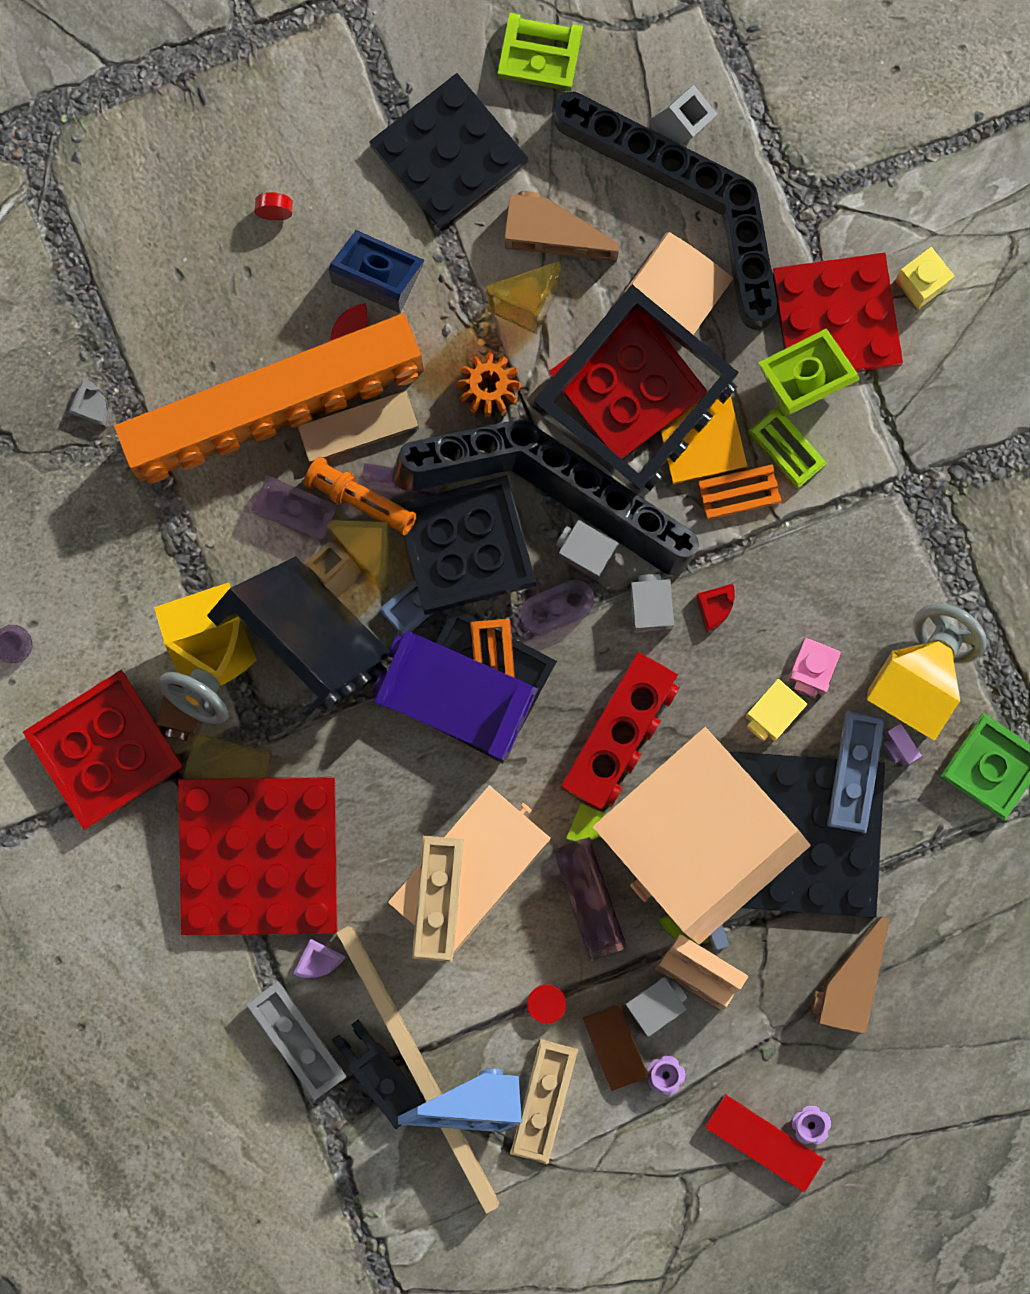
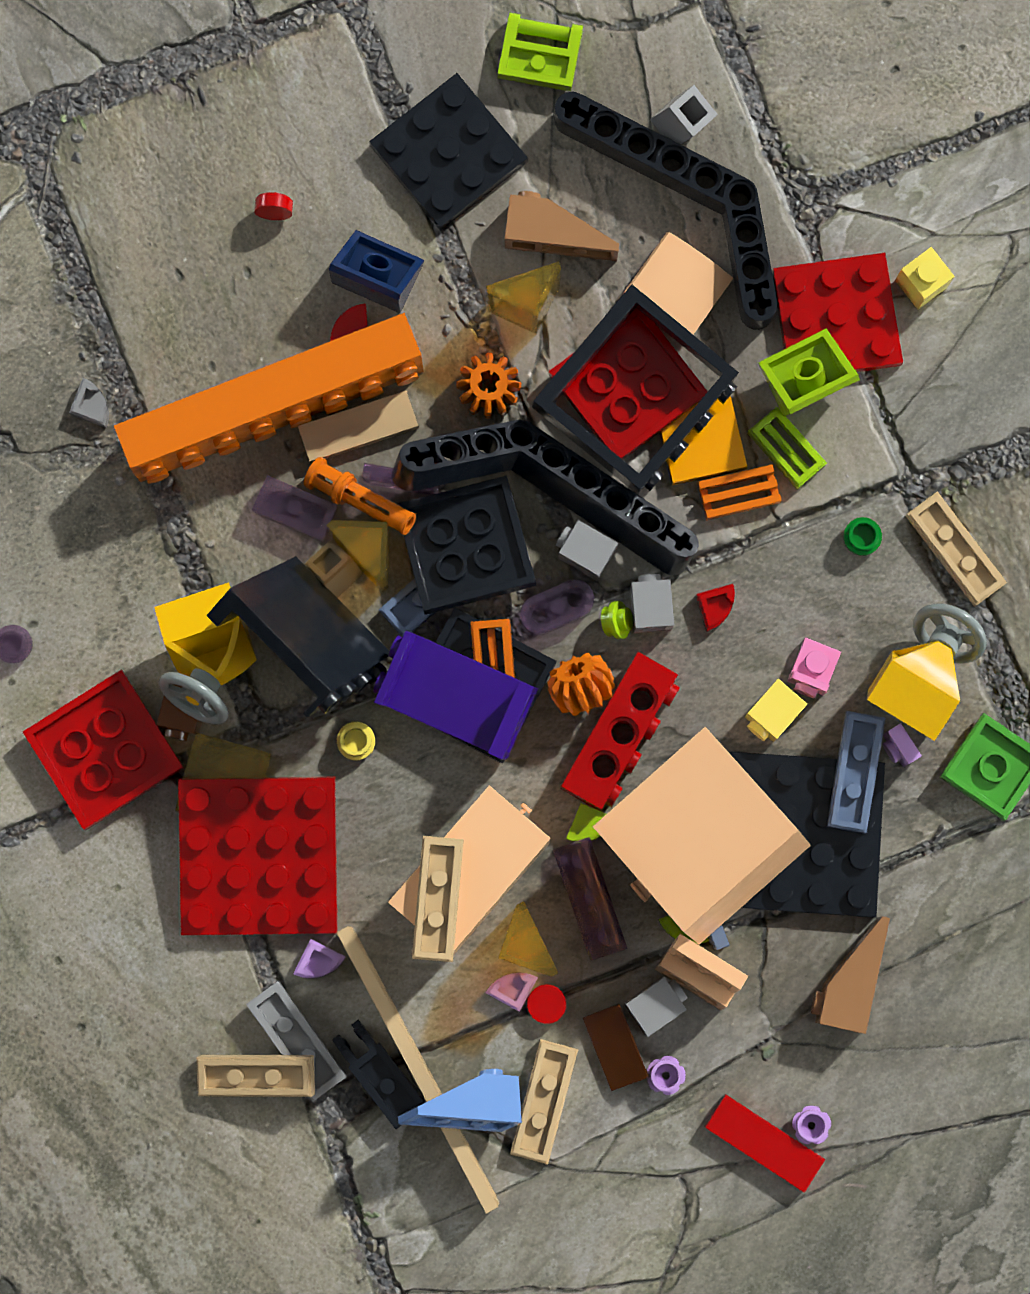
none -> tan tile [196,1055,315,1097]
none -> light yellow plate [337,722,375,761]
none -> lavender tile [485,973,538,1012]
none -> clear yellow slope [498,901,558,977]
none -> orange gear [547,653,615,716]
none -> lime plate [601,601,633,640]
none -> green plate [843,517,882,556]
none -> tan tile [905,491,1007,607]

